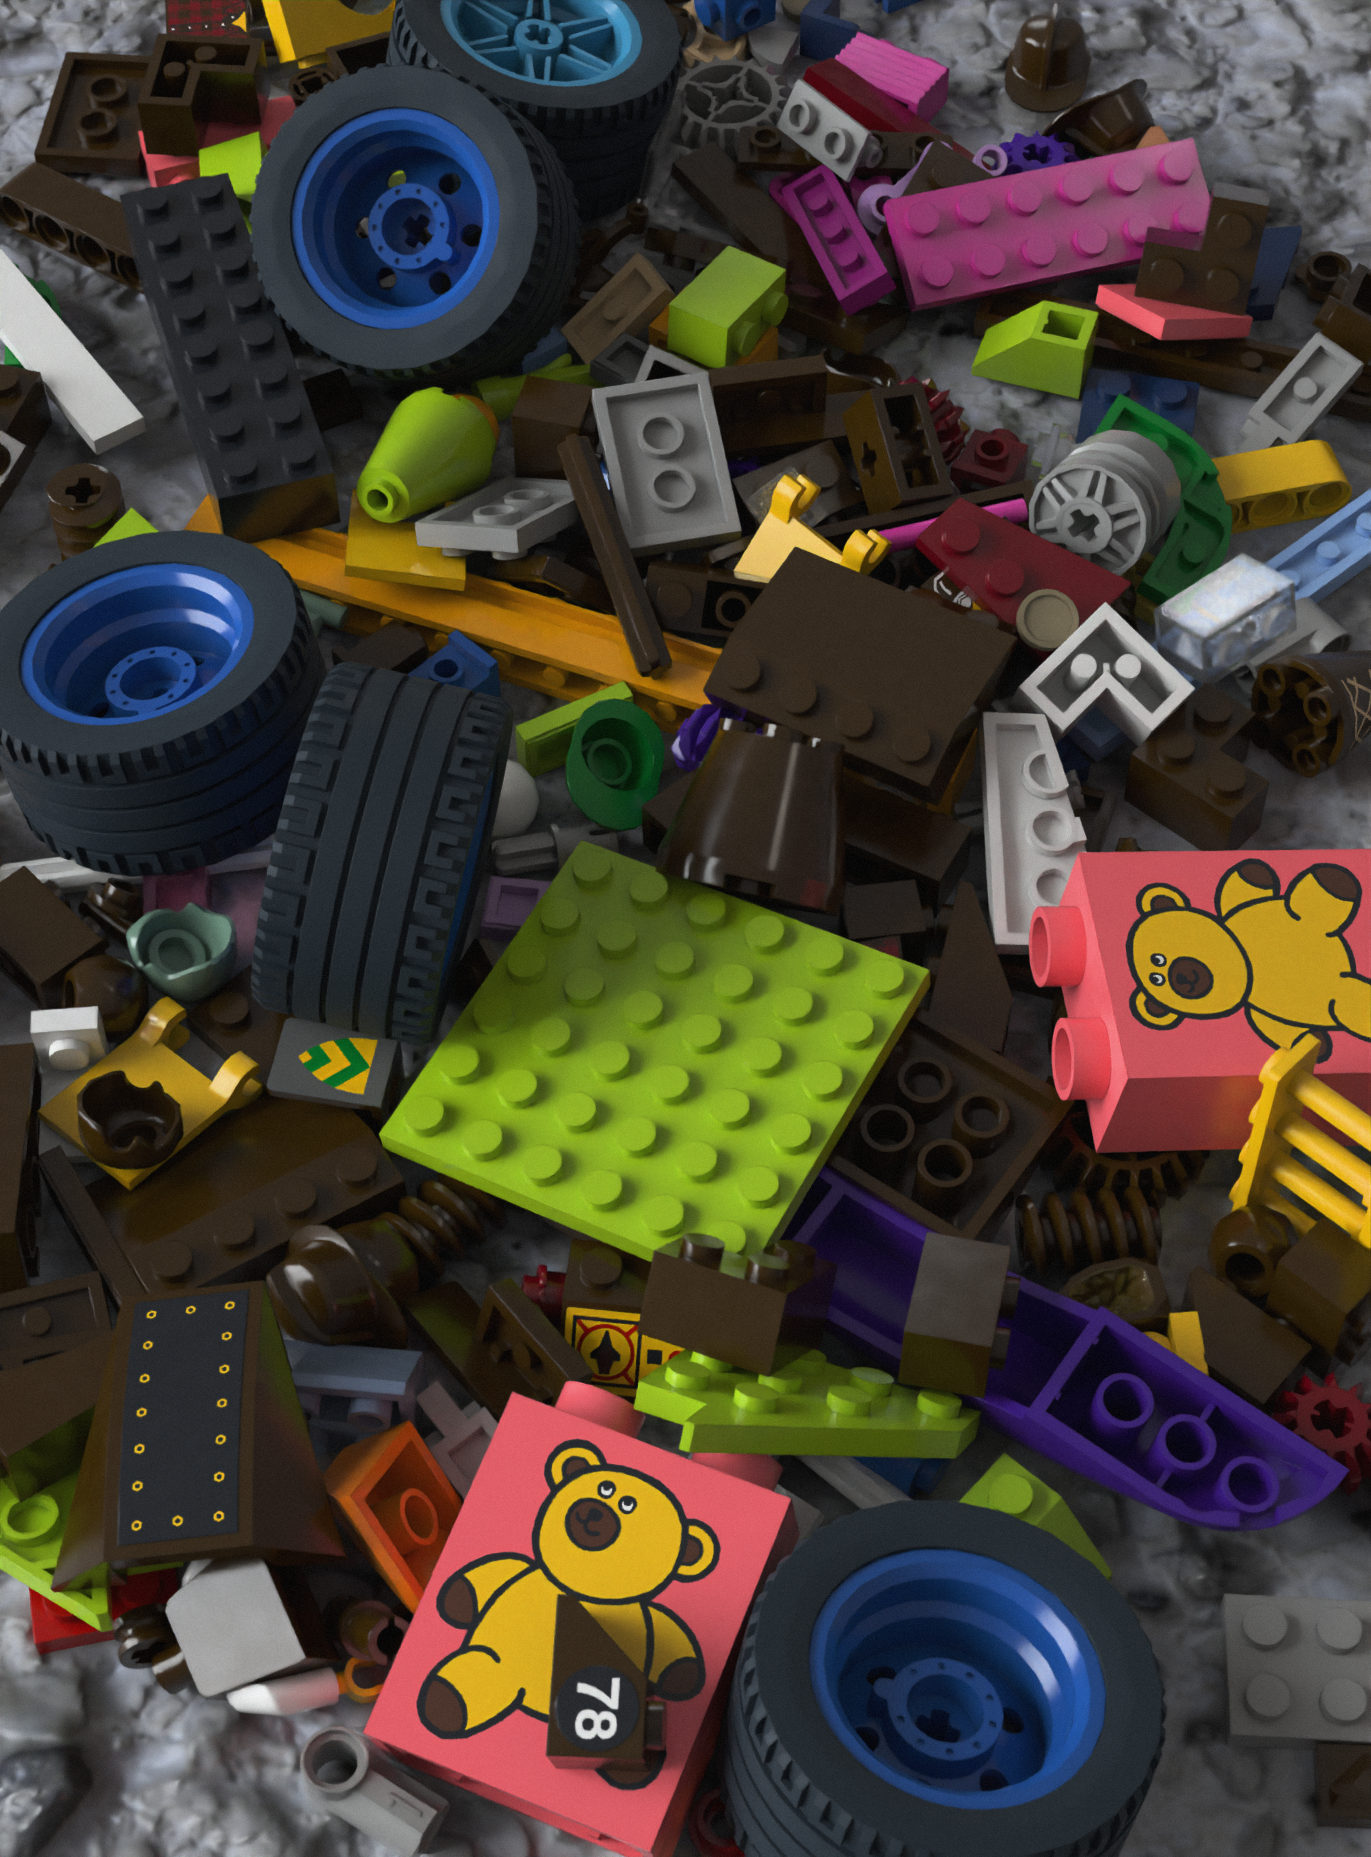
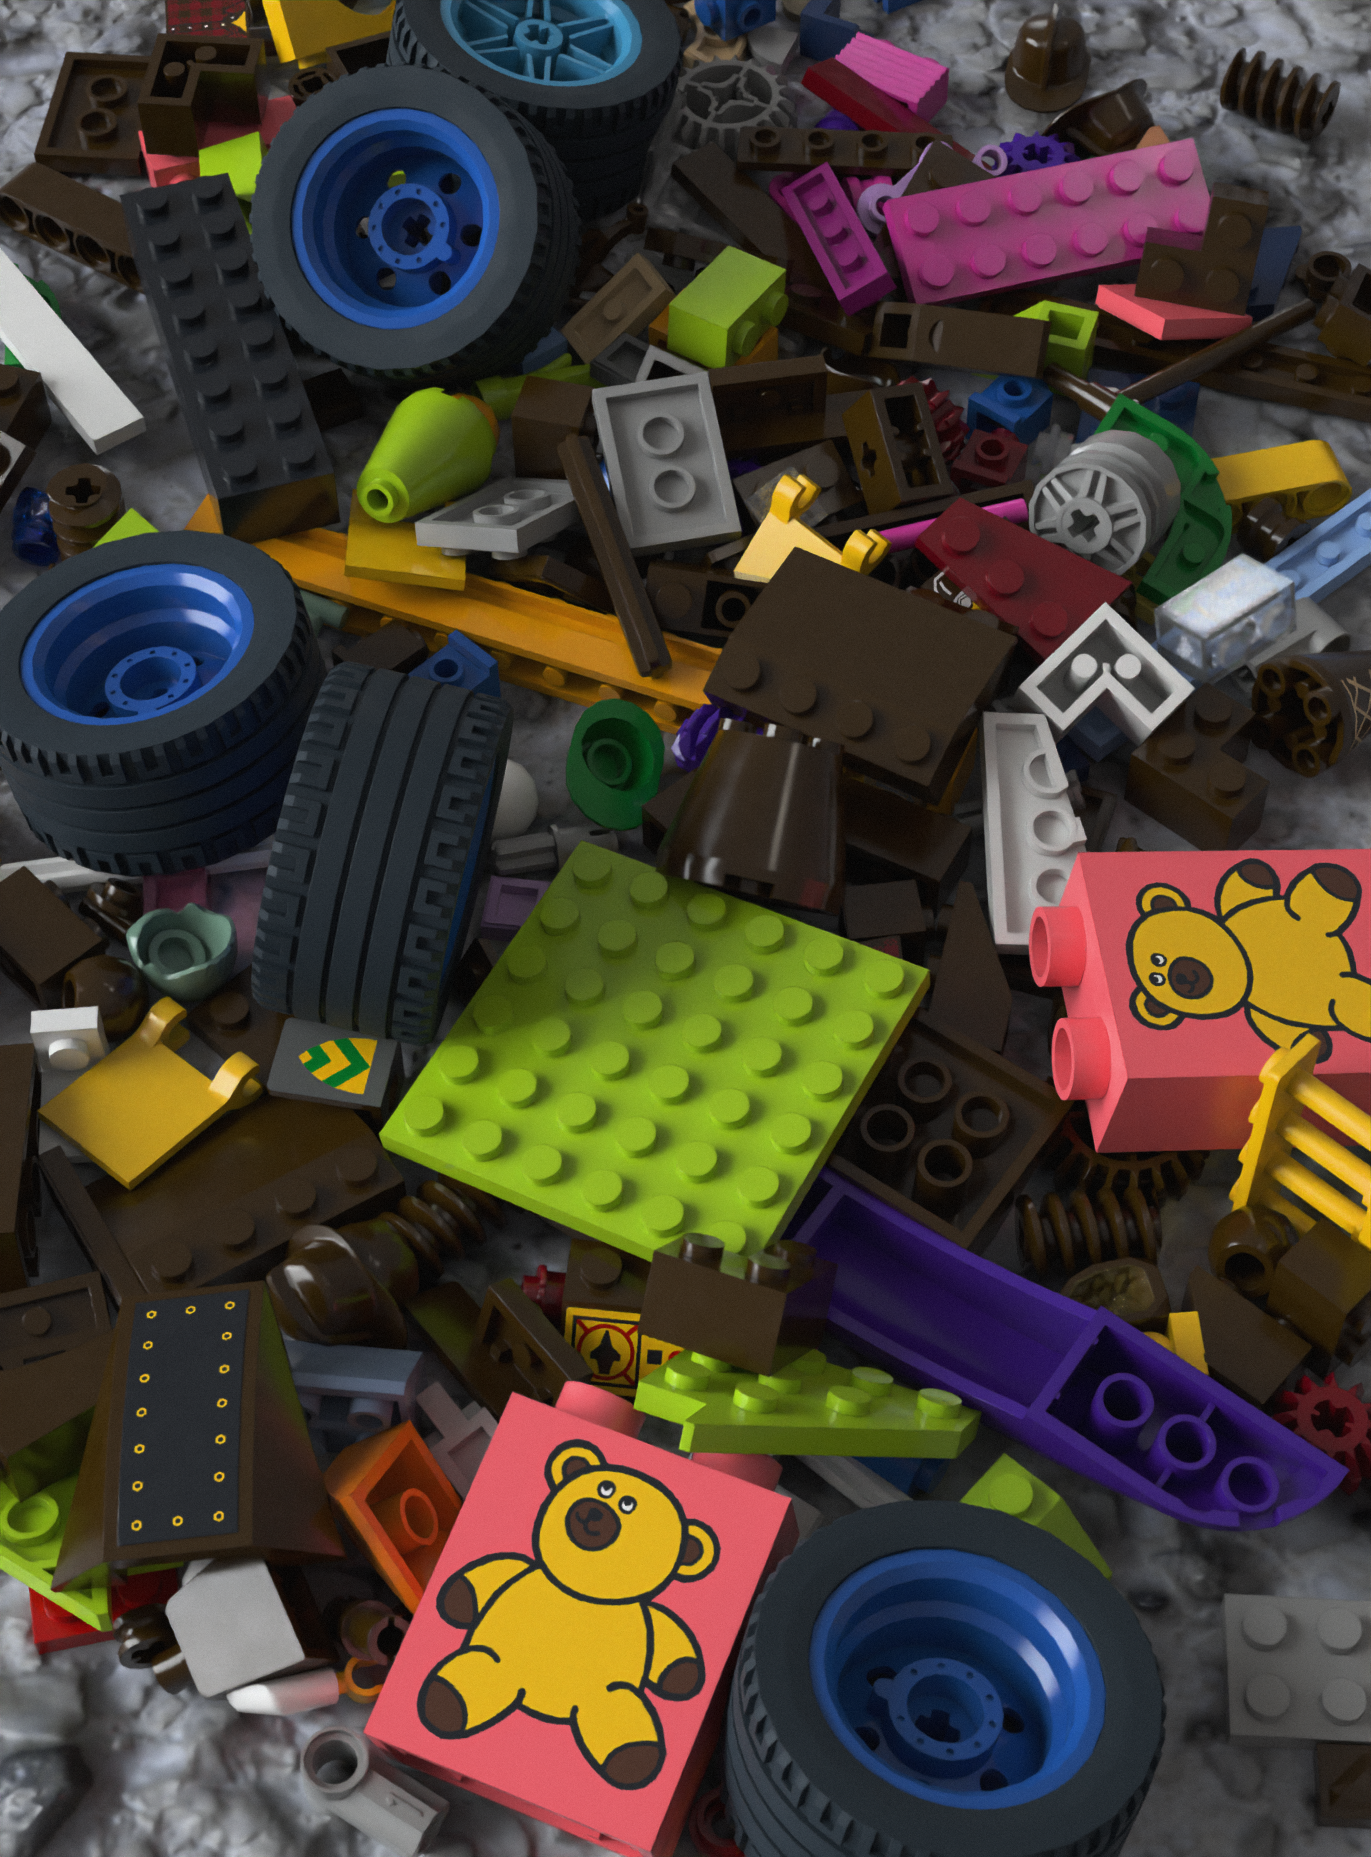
dark brown hair [77,1070,184,1170] -> none
lime tile [515,681,634,778] -> none
dark brown slope [546,1594,667,1772] -> none
light grey hinge [776,78,883,182] -> none
dark brown brick [898,1232,1021,1398] -> none
dark tan piece [1016,589,1079,652] -> none
light grey hinge [1233,332,1364,455] -> none
none -> clear blue animal [11,486,61,566]
none -> dark brown slope [868,301,1051,379]
none -> blue brick [965,376,1054,445]
none -> dark brown bar [1042,298,1317,422]
none -> dark brown piece [1220,47,1341,142]
none -> dark brown wheel [1236,497,1311,564]

